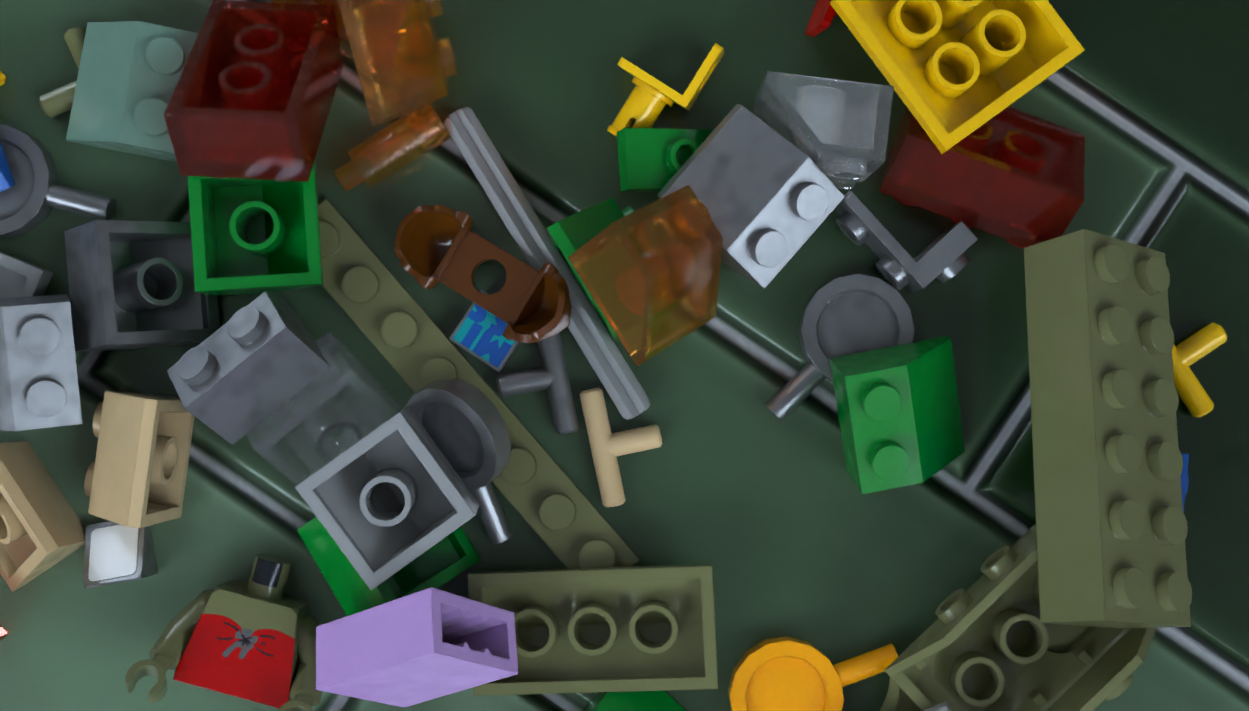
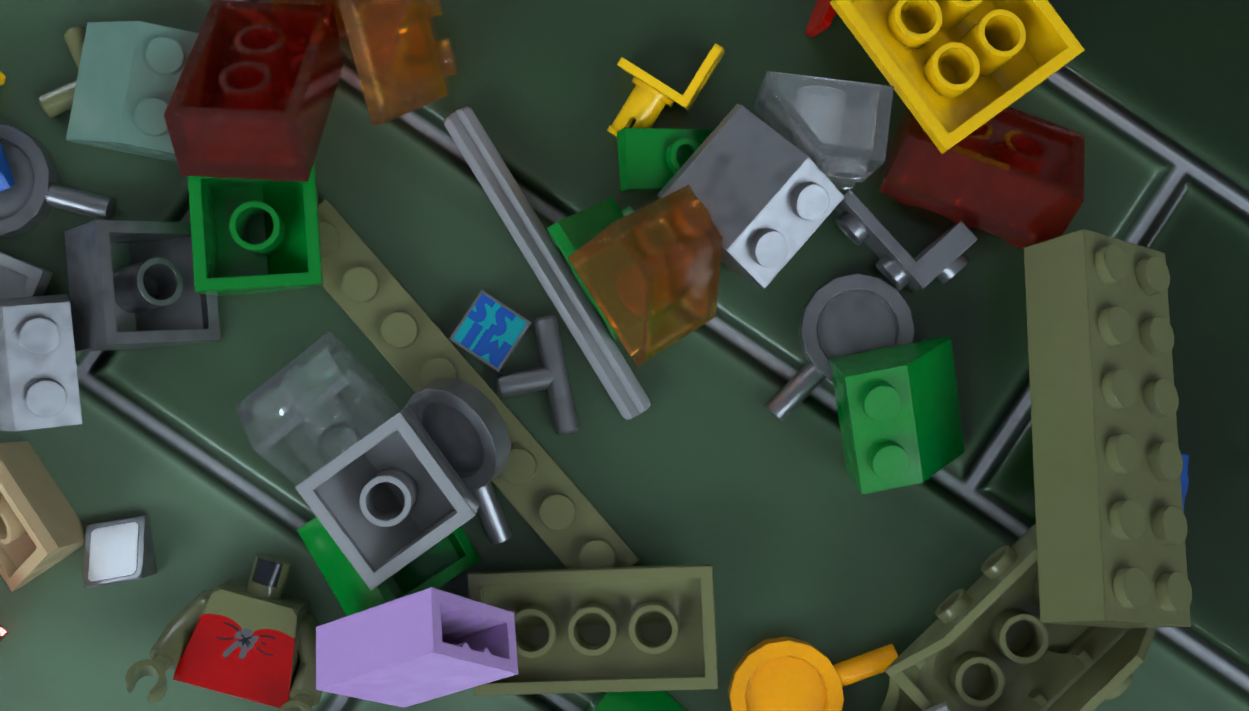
tan slope [84,391,195,528] -> none
flat silver slope [167,291,330,445] -> none
clear orange cylinder [334,101,452,191] -> none
reddish brown piece [394,205,572,343] -> none
tan piece [579,387,663,508] -> none
yellow piece [1172,322,1227,418] -> none

